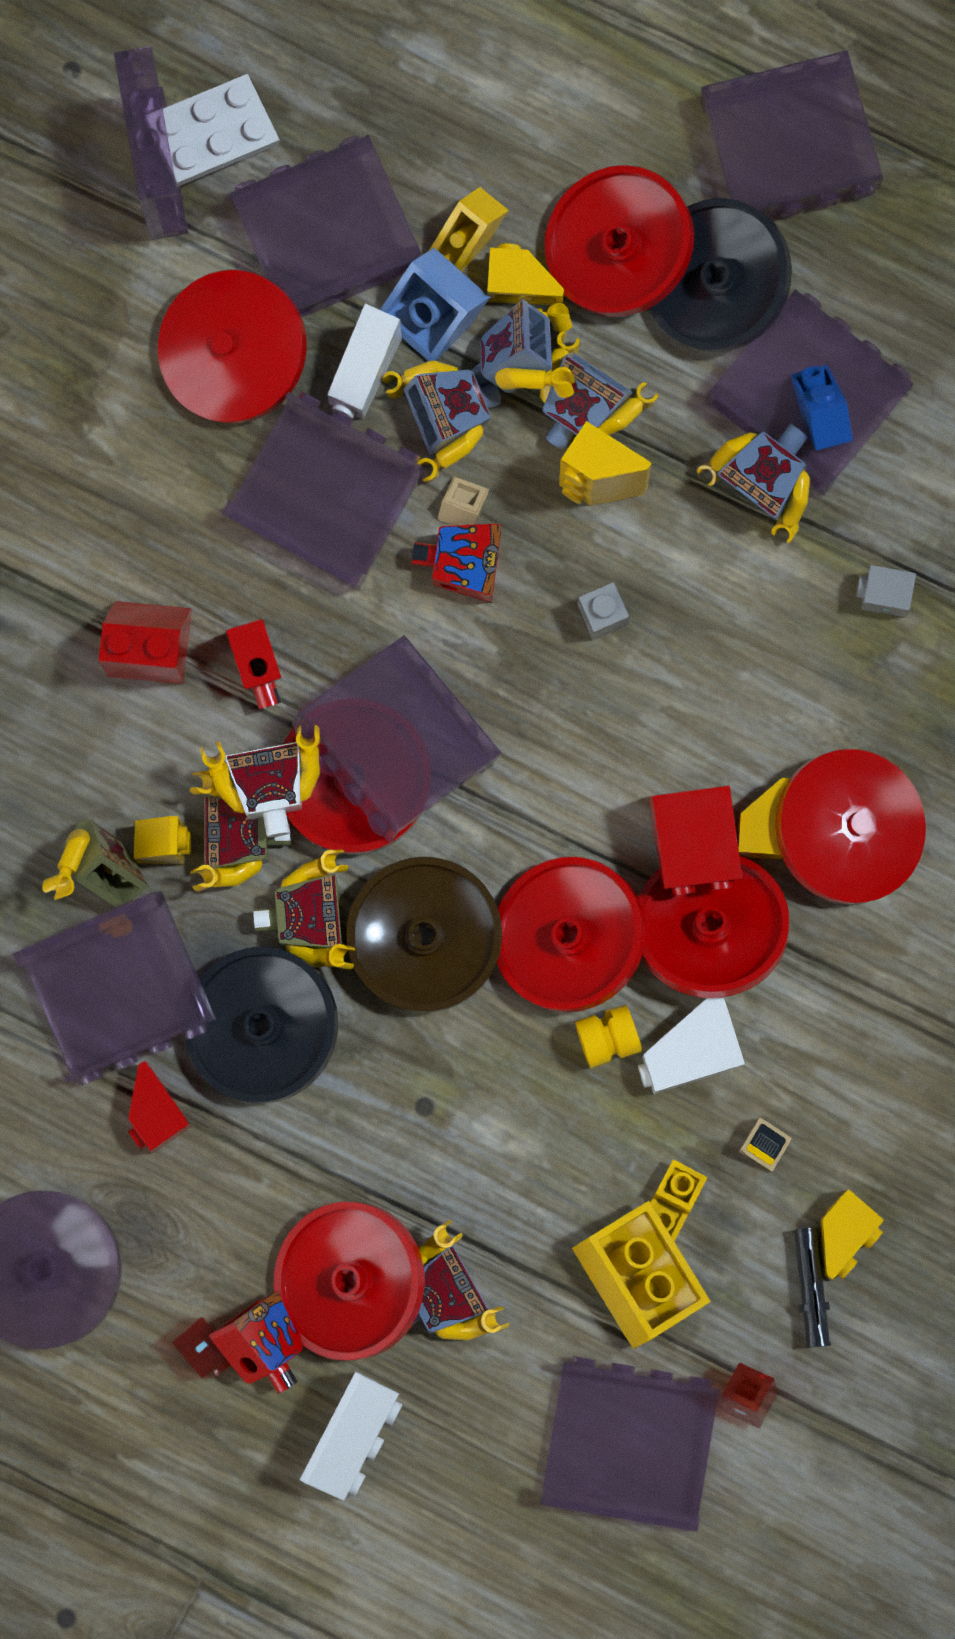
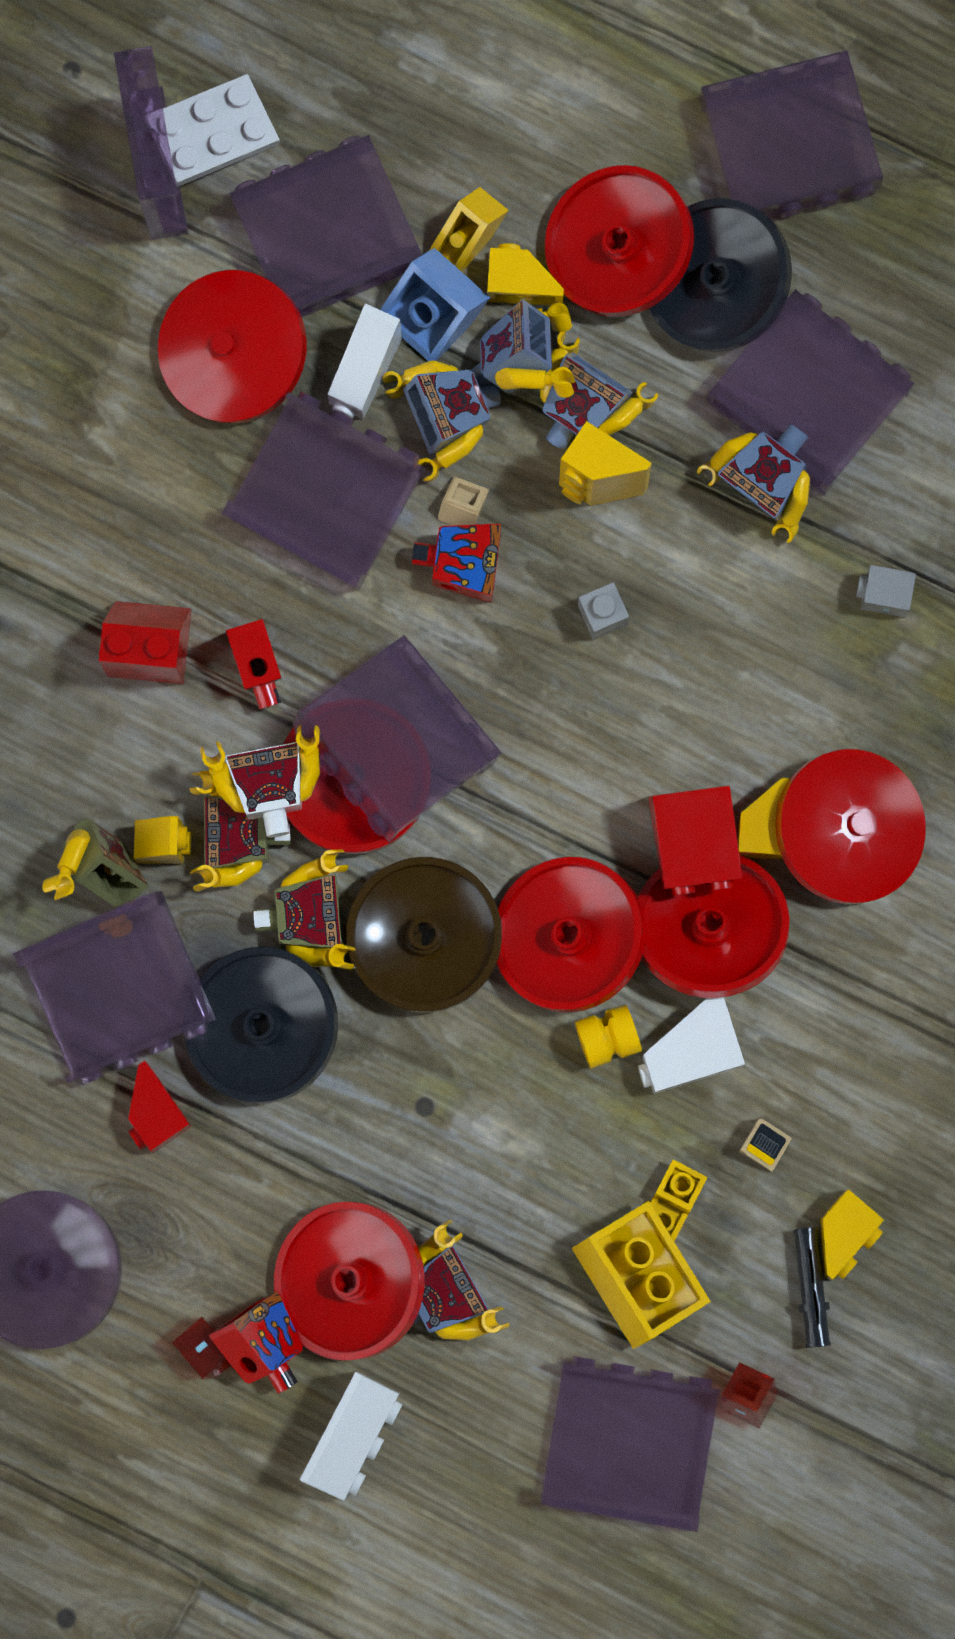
blue slope [790,365,853,451] -> none

